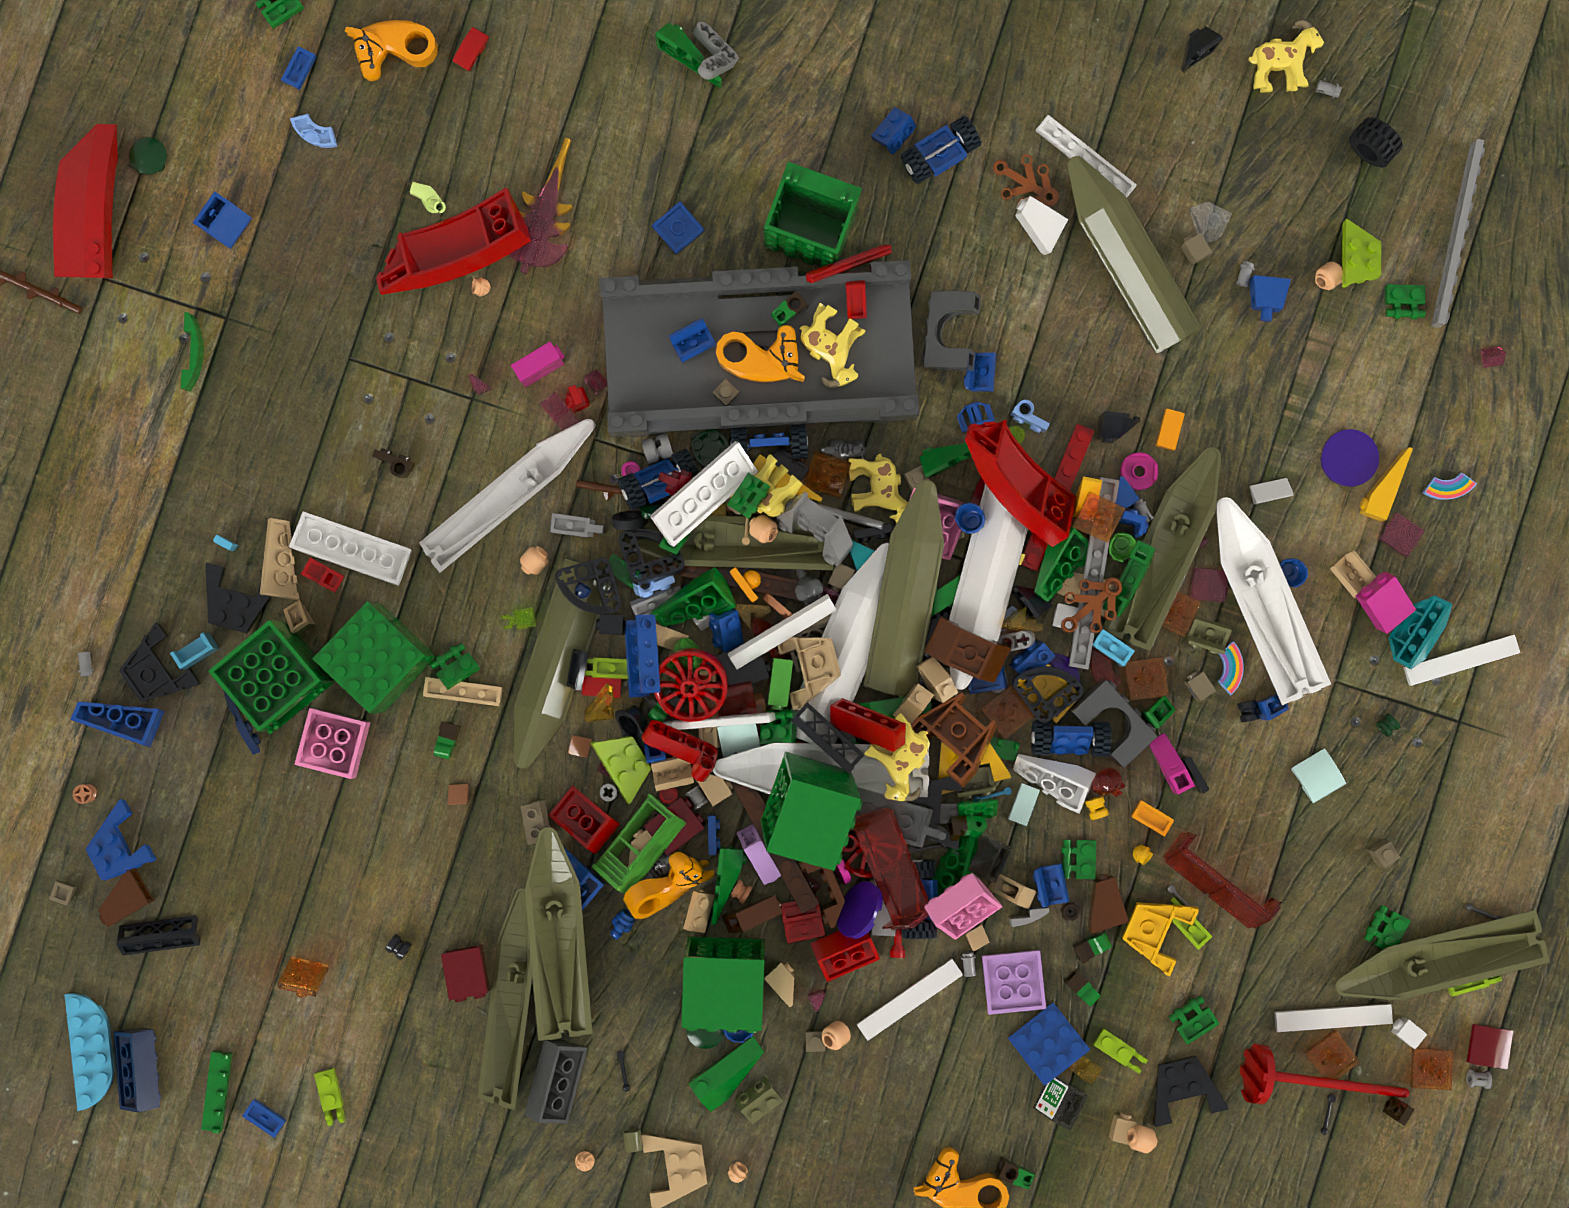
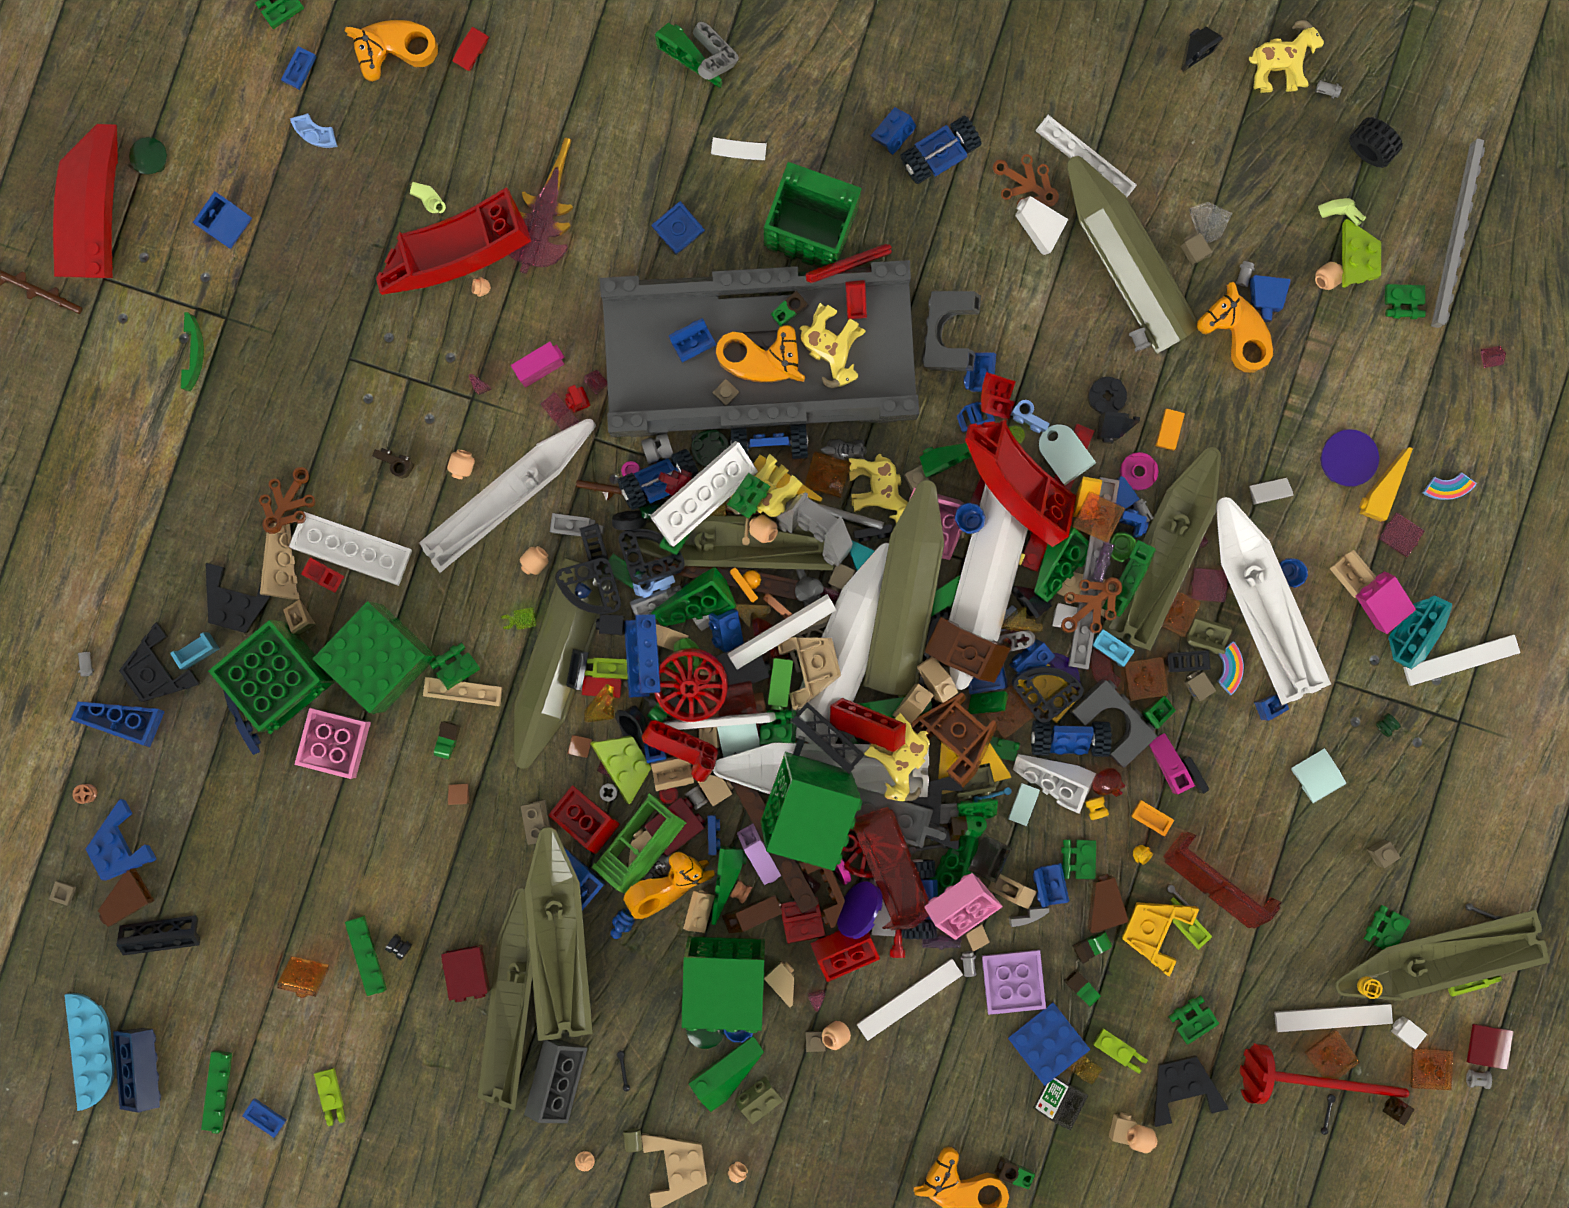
medium azure tile [213,535,238,551] -> none
black tile [772,446,810,482] -> none
dark brown plate [1060,902,1080,921] -> none
black wheel [1237,700,1260,722] -> none
none -> dark orange plant [259,467,316,534]
none -> green hinge [345,915,387,996]
none -> light nougat head [447,449,475,479]
none -> black slope [579,523,609,563]
none -> white sticker [711,137,767,160]
none -> black piece [793,736,805,757]
none -> clear purple pin [922,935,961,950]
none -> green plate [968,691,1008,714]
none -> red slope [981,372,1016,420]
none -> light aqua tile [1039,425,1096,485]
none -> black plate [1088,377,1127,415]
none -> clear purple pin [1091,542,1115,582]
none -> light grey bush [1129,327,1151,352]
none -> black slope [1168,650,1211,672]
none -> light orange animal [1197,282,1273,373]
none -> yellowish green arm [1318,198,1366,226]
none -> yellow wheel [1357,976,1383,999]

